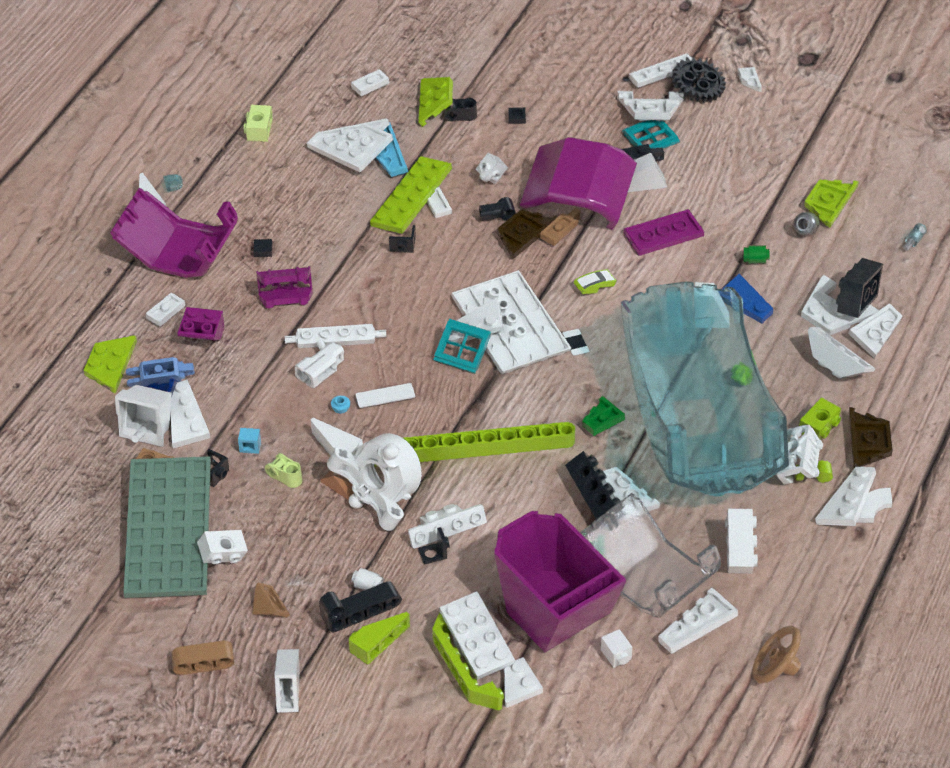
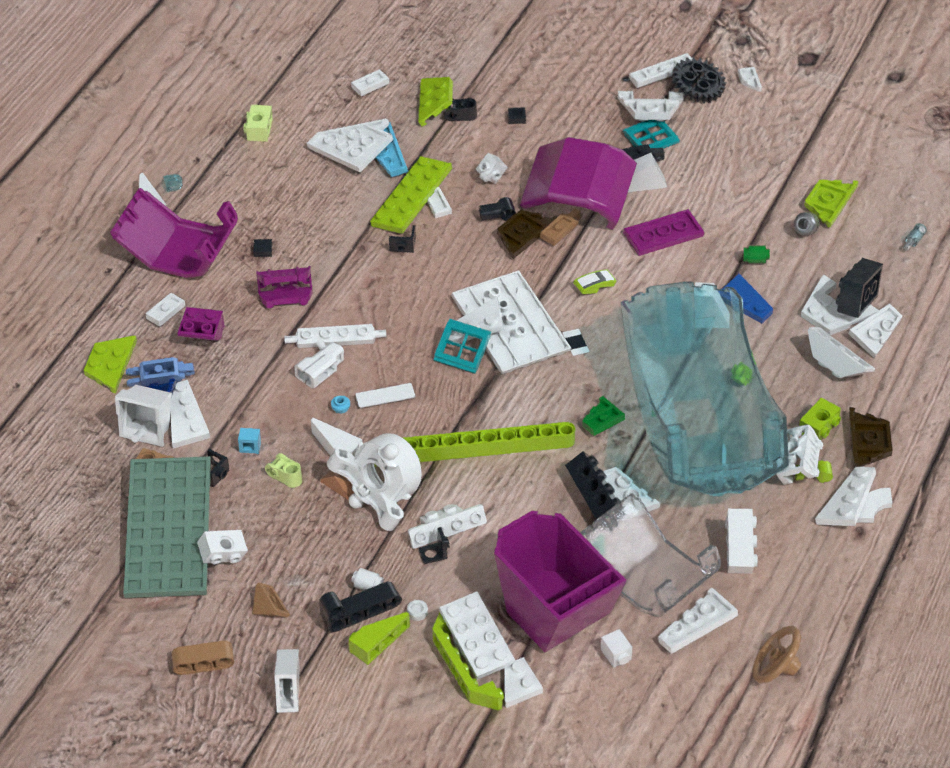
none -> white tile [407,600,428,621]

